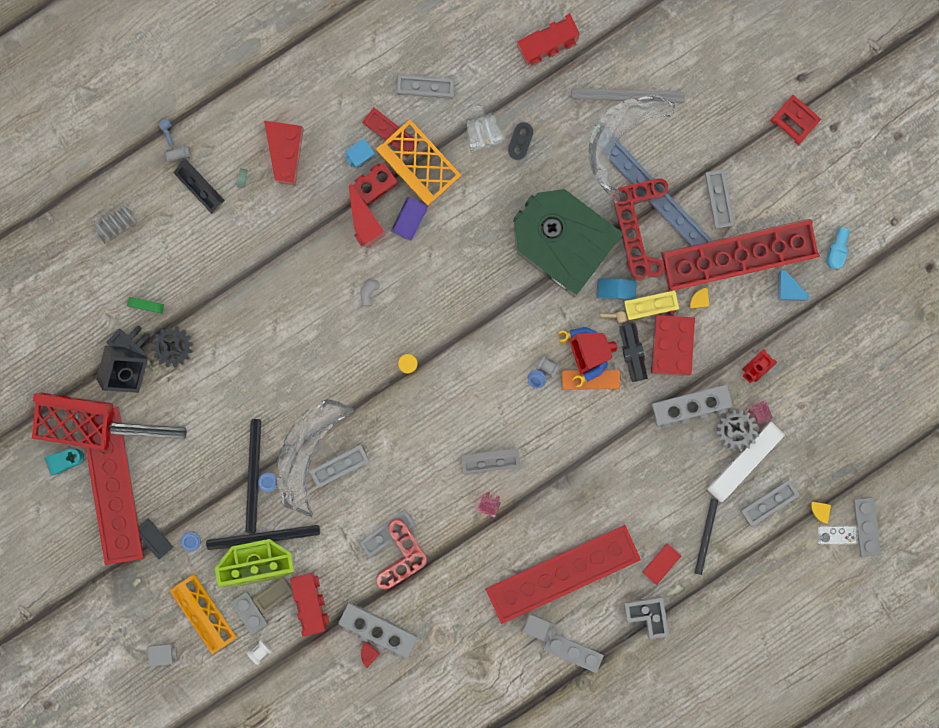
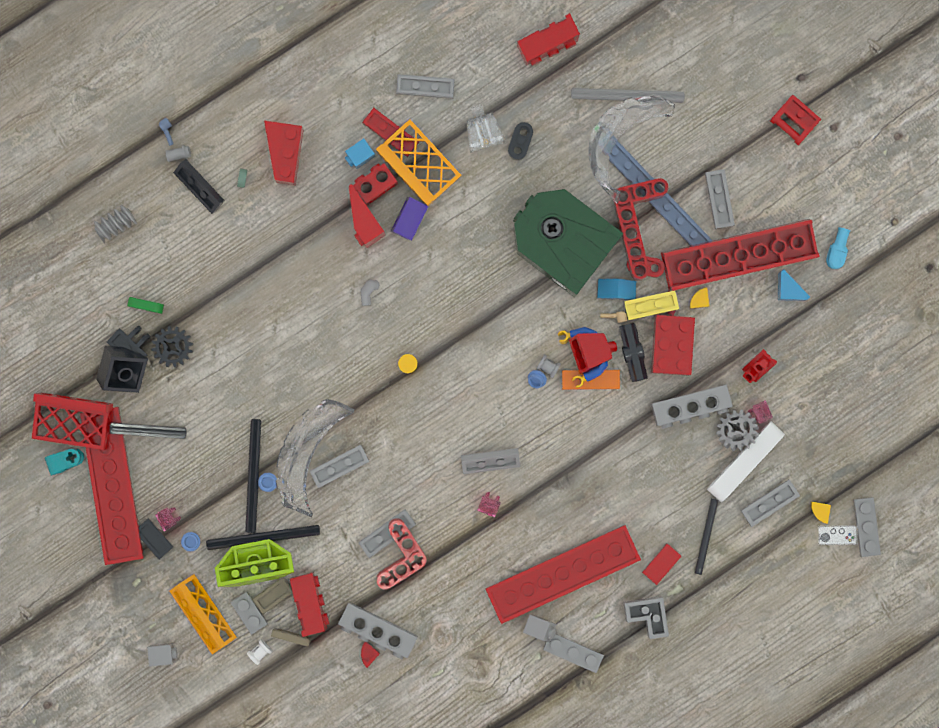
none -> clear pink tile [155,507,181,532]
none -> dark tan tile [271,628,311,647]

